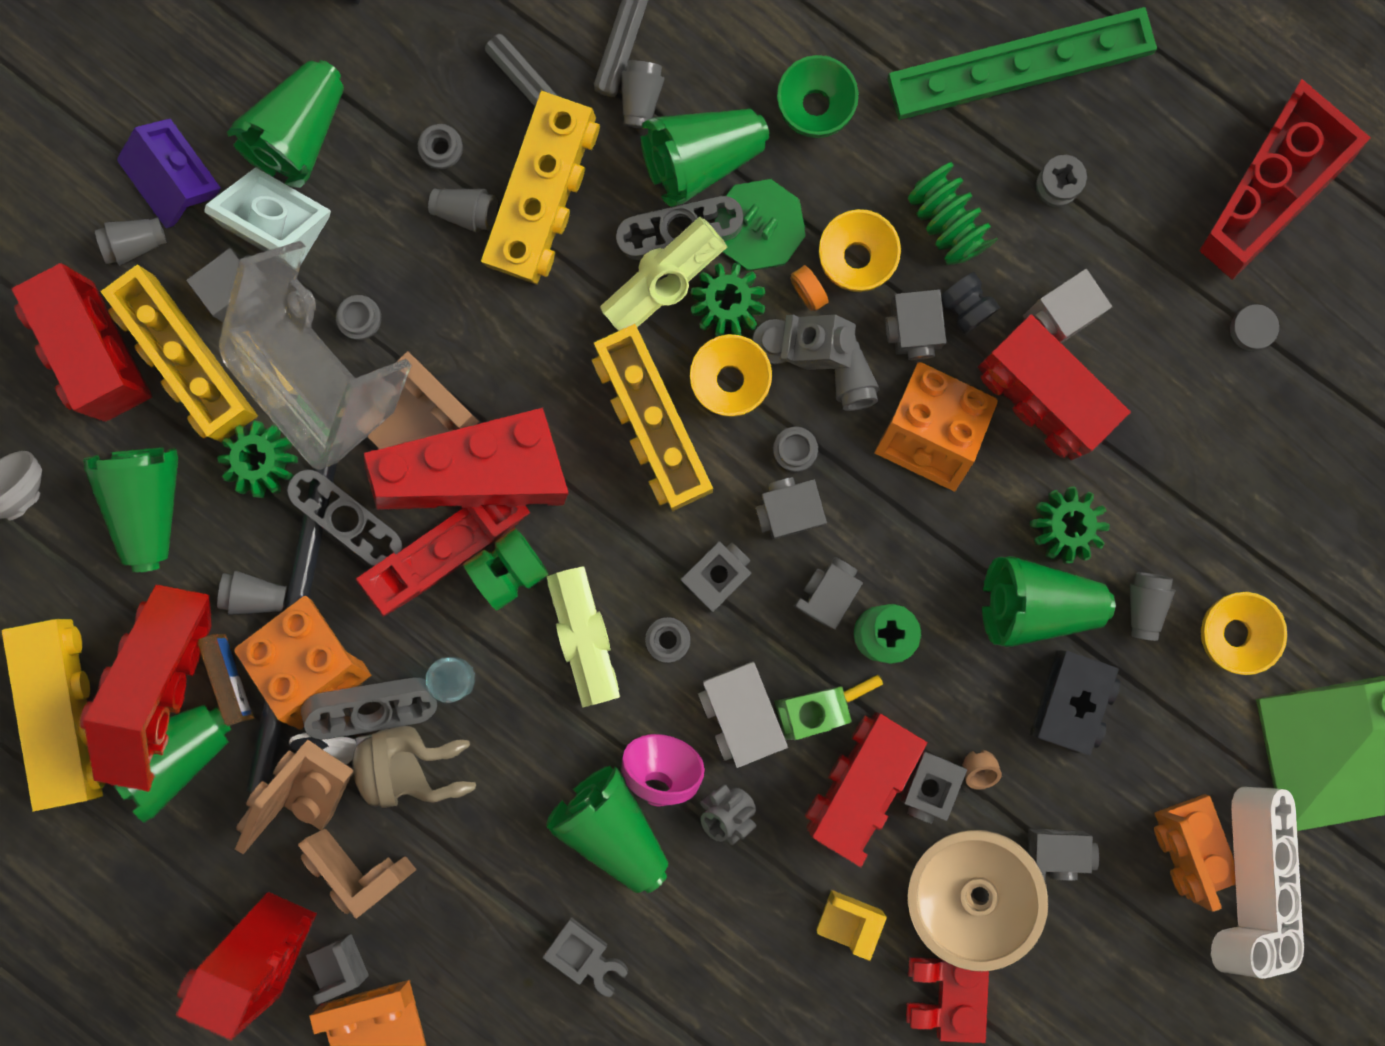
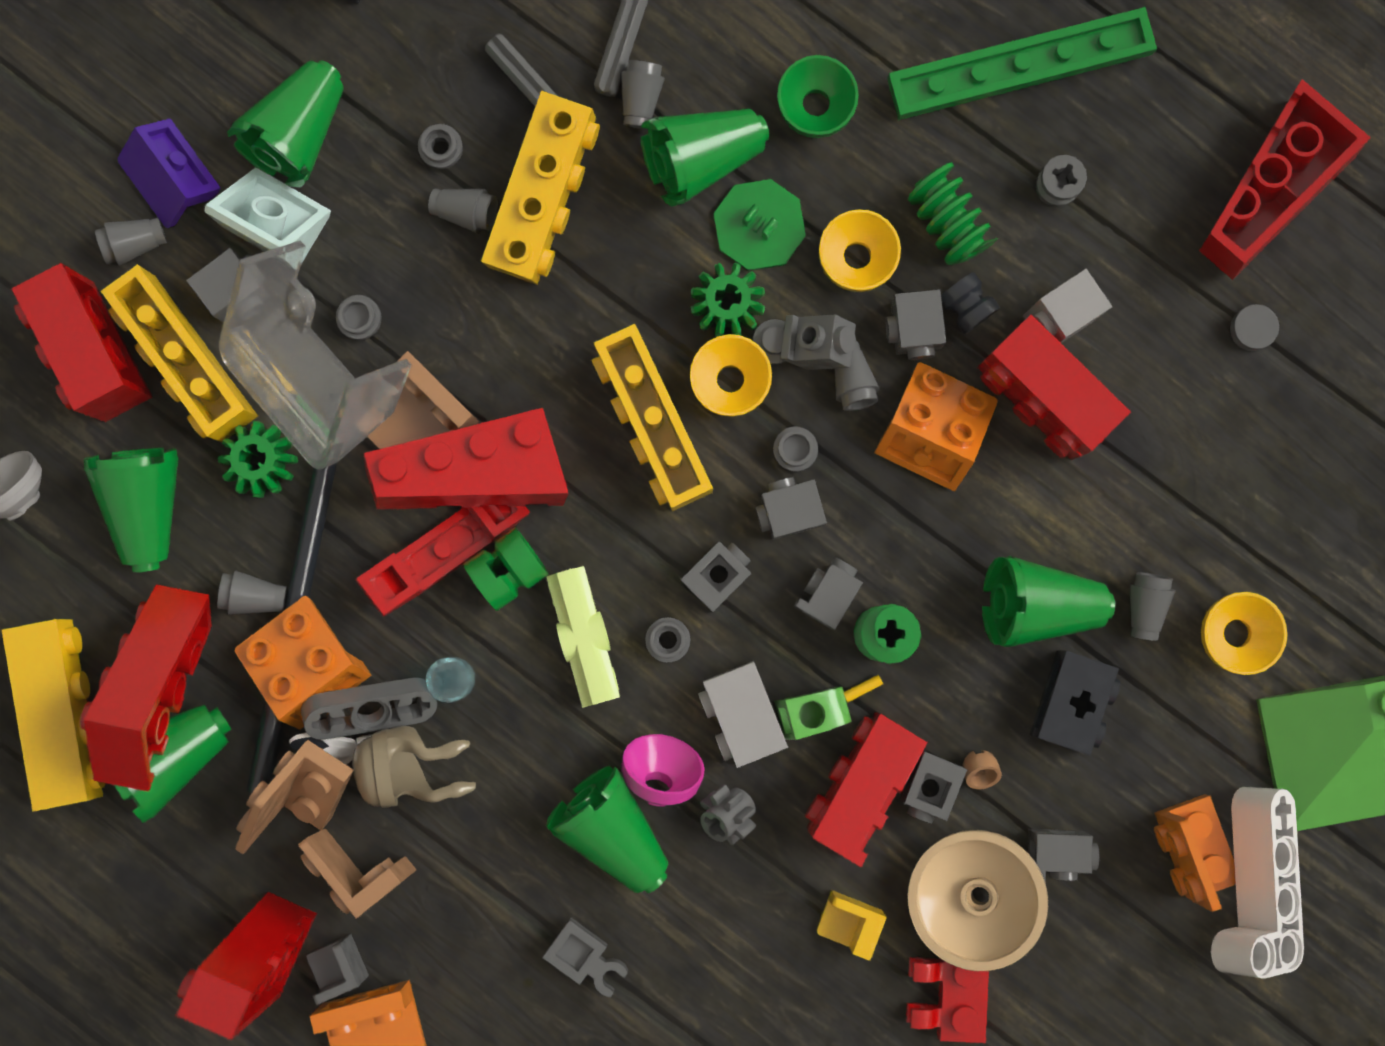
clear orange tile [197,634,254,726] -> none
dark grey beam [288,470,402,566] -> none
yellowish green piece [600,217,727,331] -> none
dark grey beam [616,196,744,260] -> none
orange tile [790,265,829,311] -> none
green gear [1030,487,1110,564] -> none

